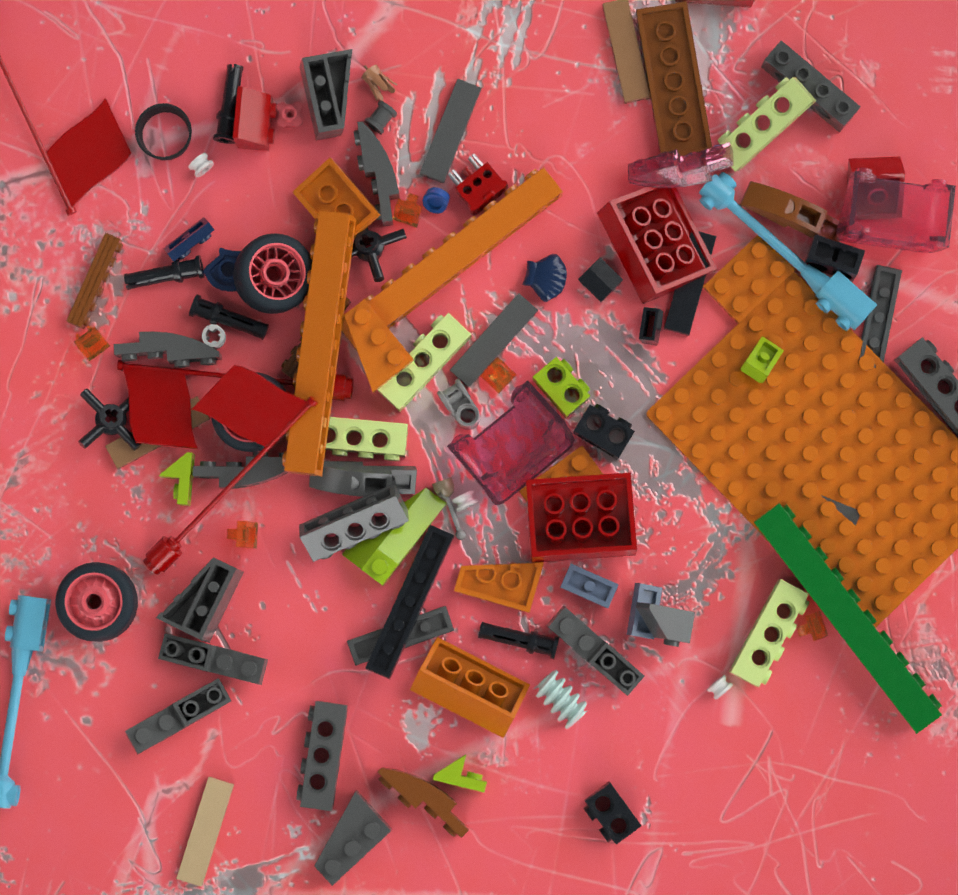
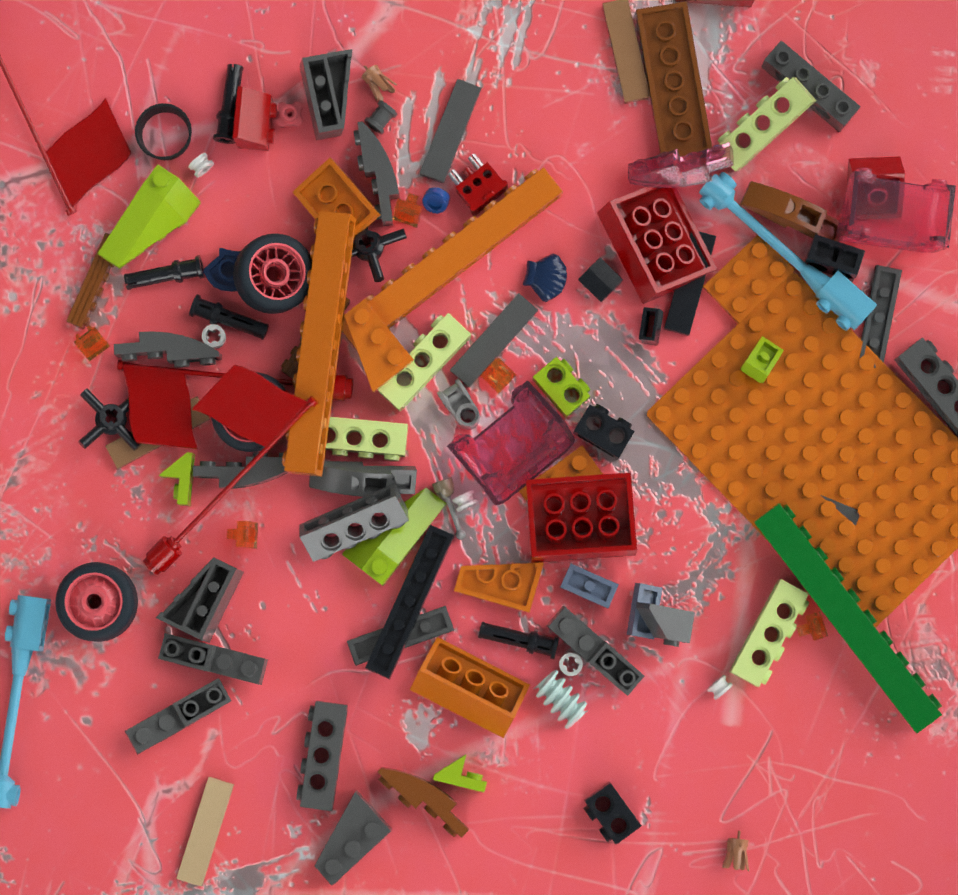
dark blue plate [163,217,214,262] -> none
none -> lime wedge [98,164,201,269]
none -> white bush [559,653,583,676]
none -> nougat piece [722,831,749,871]

